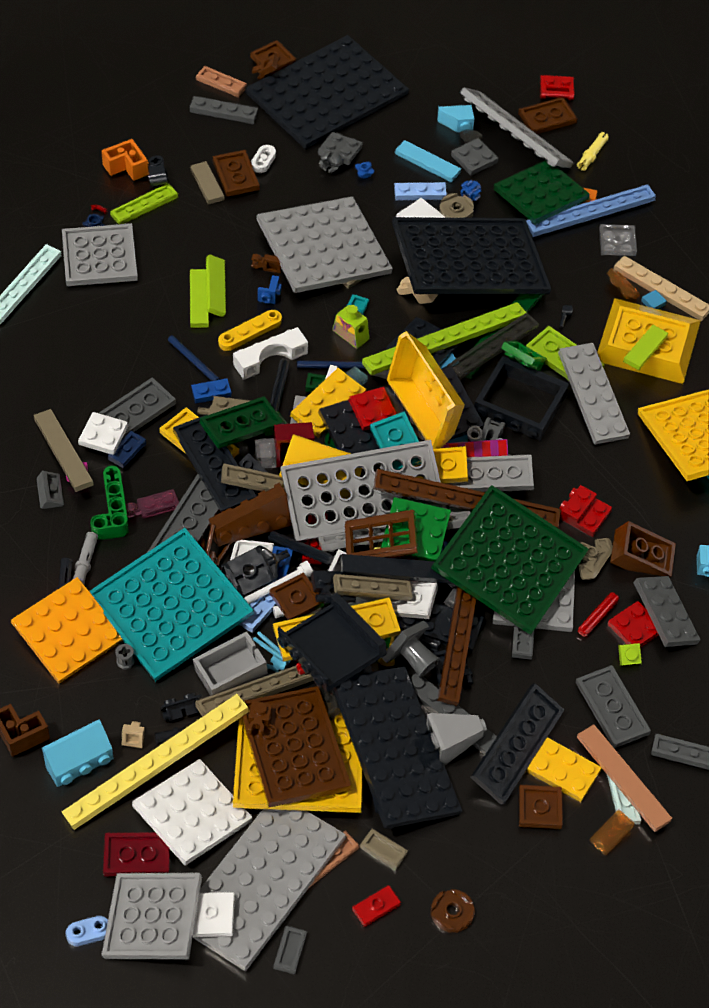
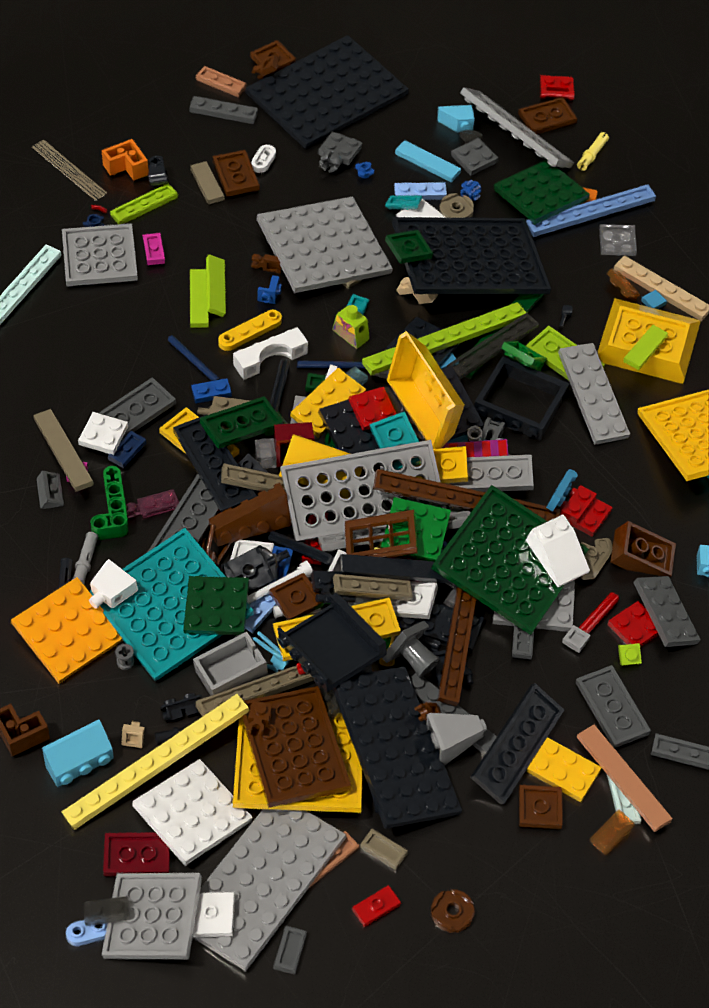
none -> dark tan sticker [32,140,107,200]
none -> clear smoke plate [84,896,130,926]
none -> white torso [88,559,138,609]
none -> dark pink plate [143,233,165,265]
none -> dark green plate [183,576,249,635]
none -> teal tile [385,195,422,209]
none -> dark green plate [385,230,433,264]
none -> reddish brown plate [414,702,441,721]
none -> white slope [526,515,590,587]
none -> dark azure plate [546,469,578,512]
none -> light grey plate [562,625,591,653]

